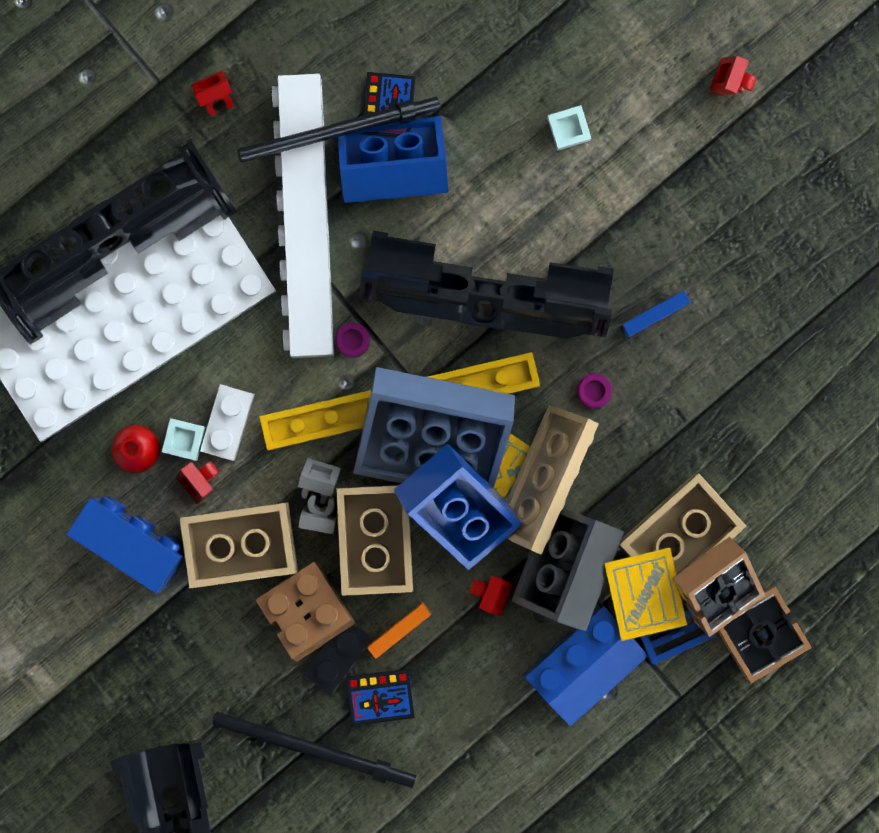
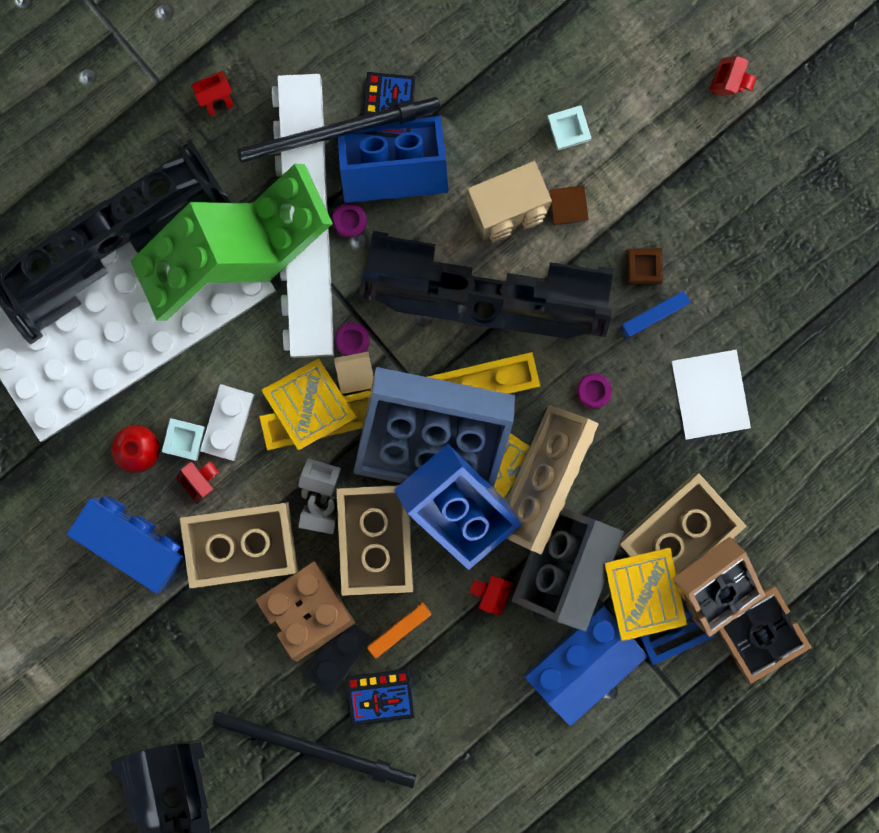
none -> bright green bracket [131,163,333,321]
none -> yellow sticker [261,358,357,450]
none -> magenta tile [332,203,367,239]
none -> tan tile [334,352,374,394]
none -> tan brick [466,161,552,243]
none -> reddish brown tile [549,185,589,225]
none -> reddish brown tile [626,248,663,285]
none -> white sticker [672,350,751,440]

